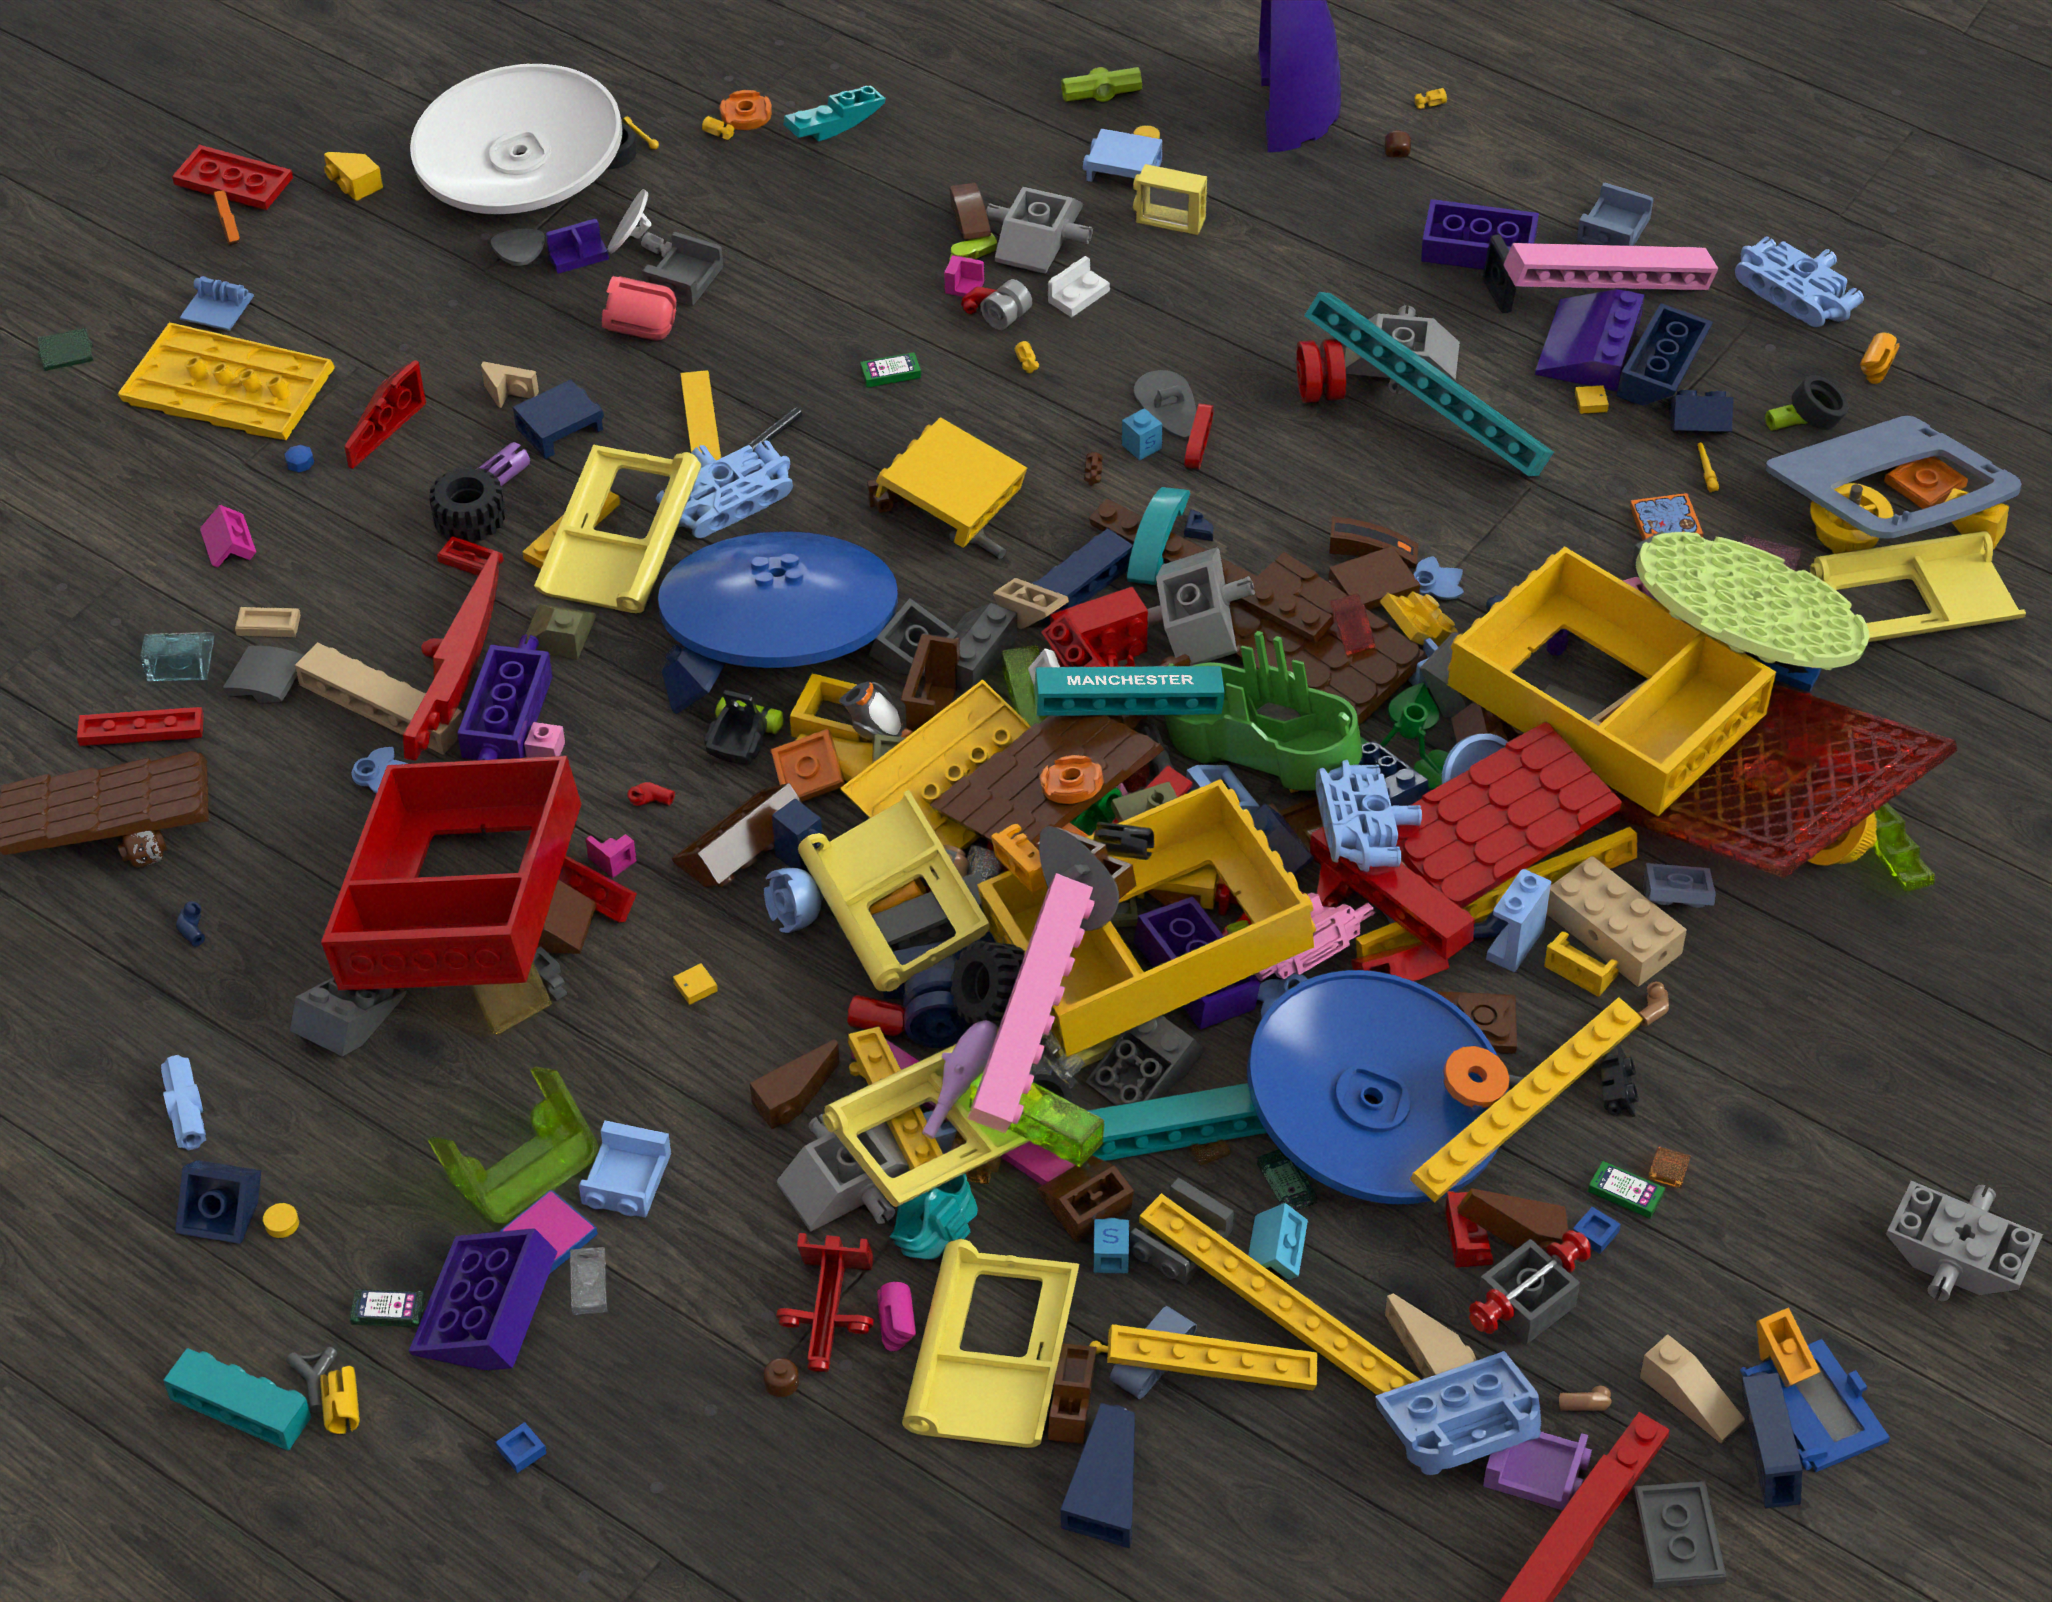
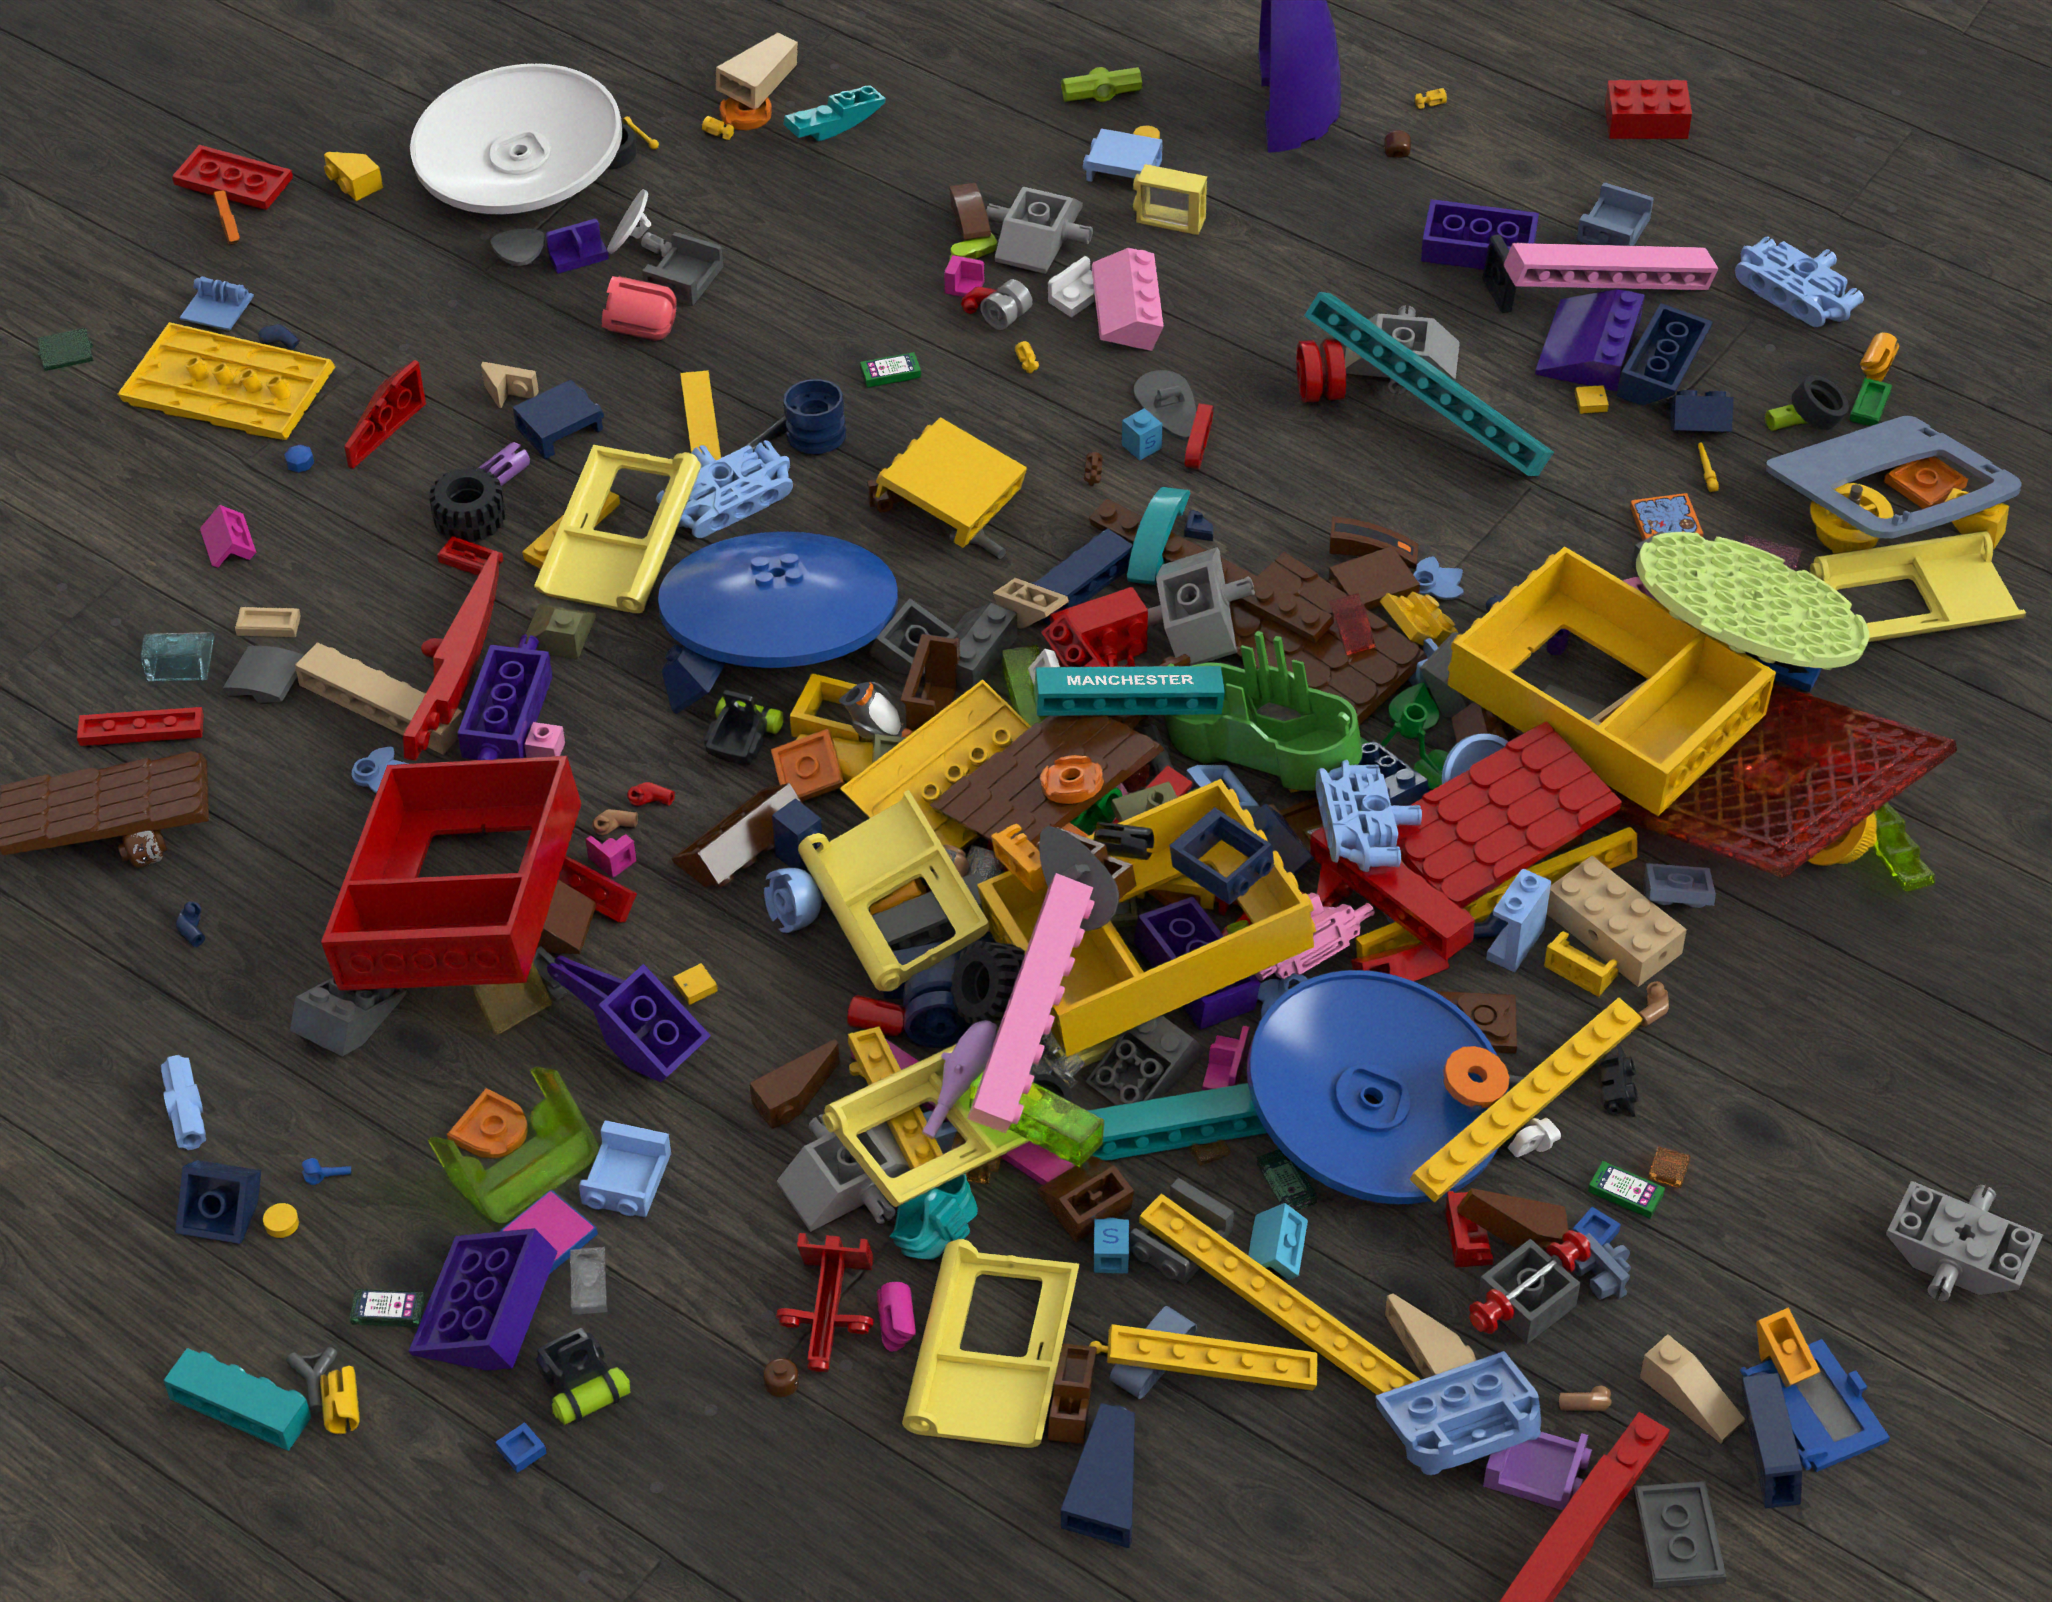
none -> dark blue arm [258,324,300,350]
none -> blue hand [302,1158,351,1185]
none -> orange tile [447,1088,528,1159]
none -> black piece [536,1328,630,1425]
none -> dark purple slope [547,955,711,1083]
none -> medium nougat arm [592,809,638,835]
none -> tan slope [716,33,798,109]
none -> dark blue wheel [783,379,846,454]
none -> bright pink slope [1092,248,1164,351]
none -> dark blue window [1169,807,1275,905]
none -> dark pink panel [1202,1026,1250,1091]
none -> white piece [1508,1118,1561,1157]
none -> sand blue hips [1573,1233,1631,1300]
none -> red brick [1605,80,1692,139]
none -> green tile [1849,378,1892,426]

